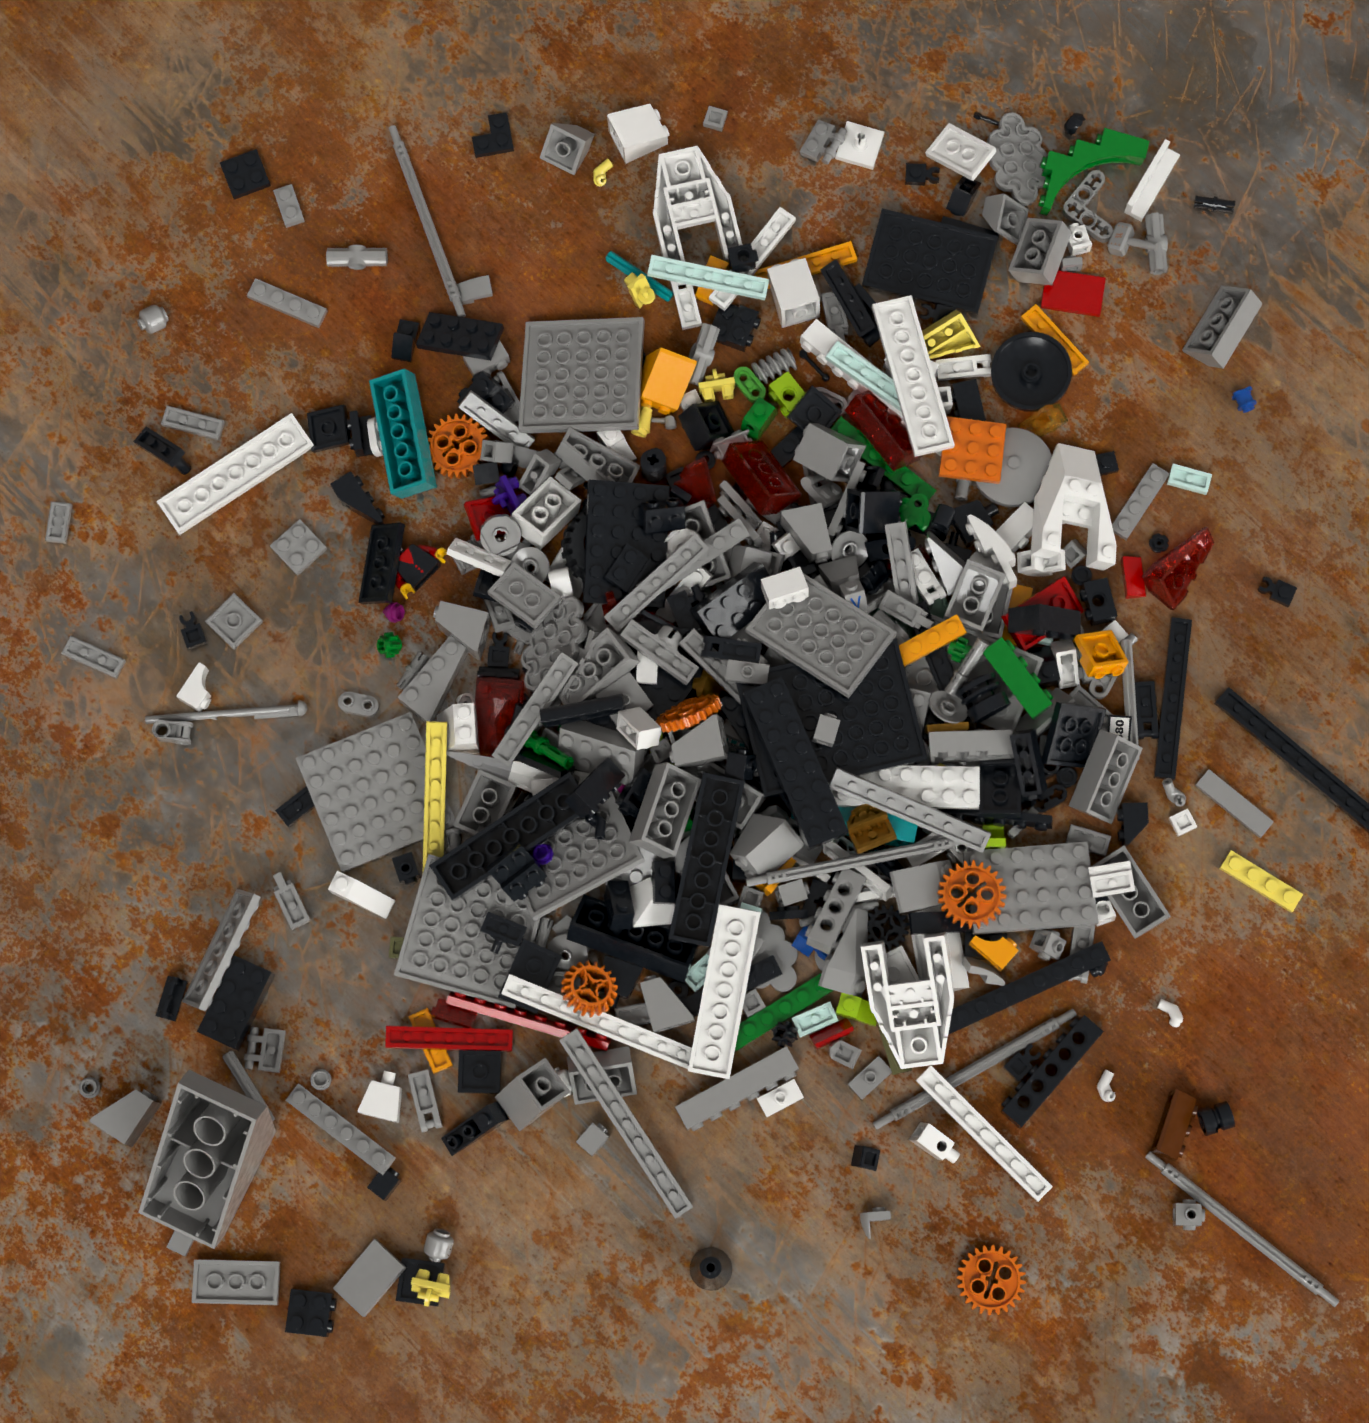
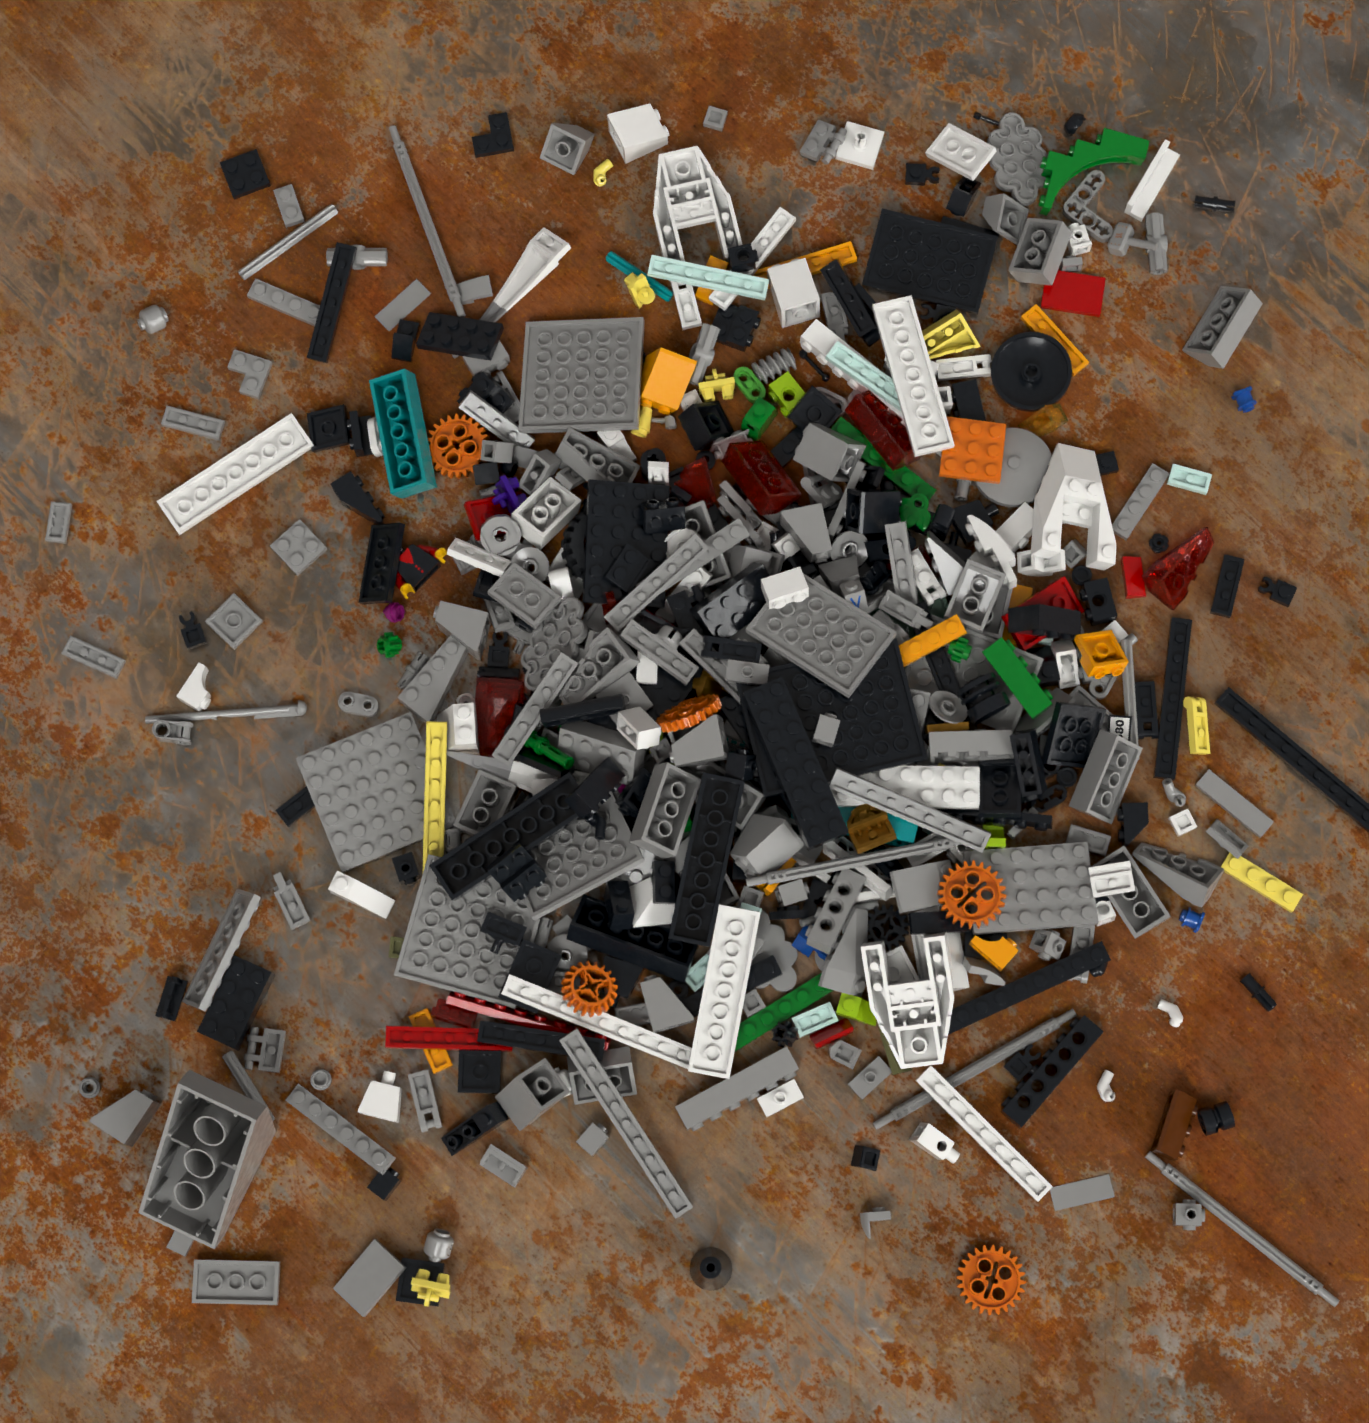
black piece [133,426,191,475] -> none
black plate [285,1289,337,1337] -> none
dark purple plate [533,844,554,865] -> none
light grey pin [944,637,989,697] -> none
none -> light grey plate [227,349,273,400]
none -> light grey axle [238,204,338,280]
none -> black plate [307,242,357,363]
none -> light grey sticker [375,279,431,331]
none -> white plate [452,227,571,359]
none -> black plate [477,1020,606,1061]
none -> light grey hinge [479,1144,528,1188]
none -> white tile [648,461,669,486]
none -> light grey sticker [1050,1174,1115,1211]
none -> light grey wedge [1132,842,1224,908]
none -> blue brick [1179,907,1205,933]
none -> light yellow plate [1183,696,1210,755]
none -> light grey plate [1206,819,1249,859]
none -> black plate [1210,554,1245,618]
none -> black axle [1240,973,1277,1012]

